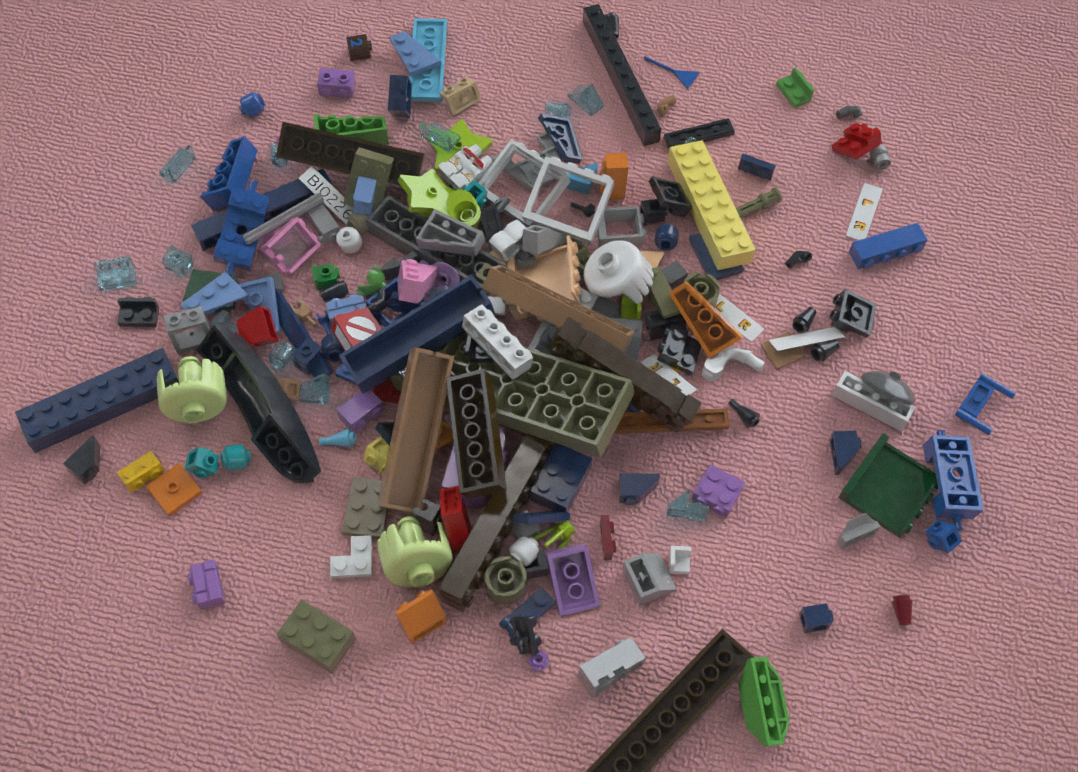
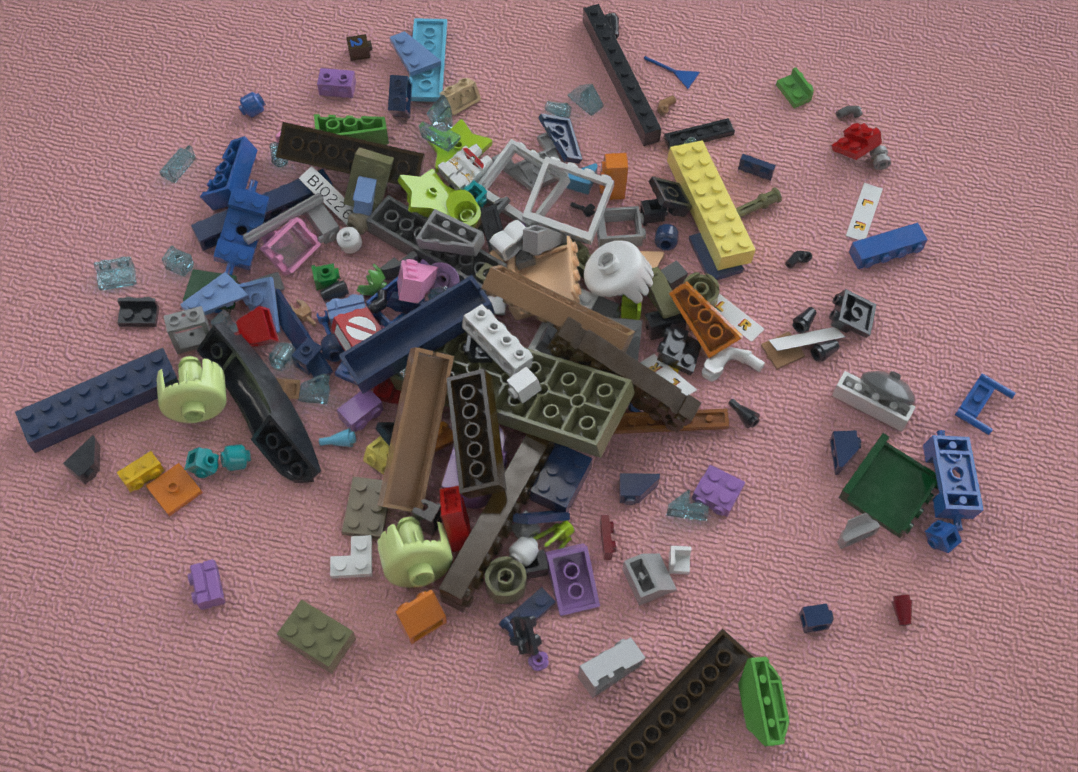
none -> clear light blue slope [427,95,453,132]
none -> white brick [507,367,542,404]

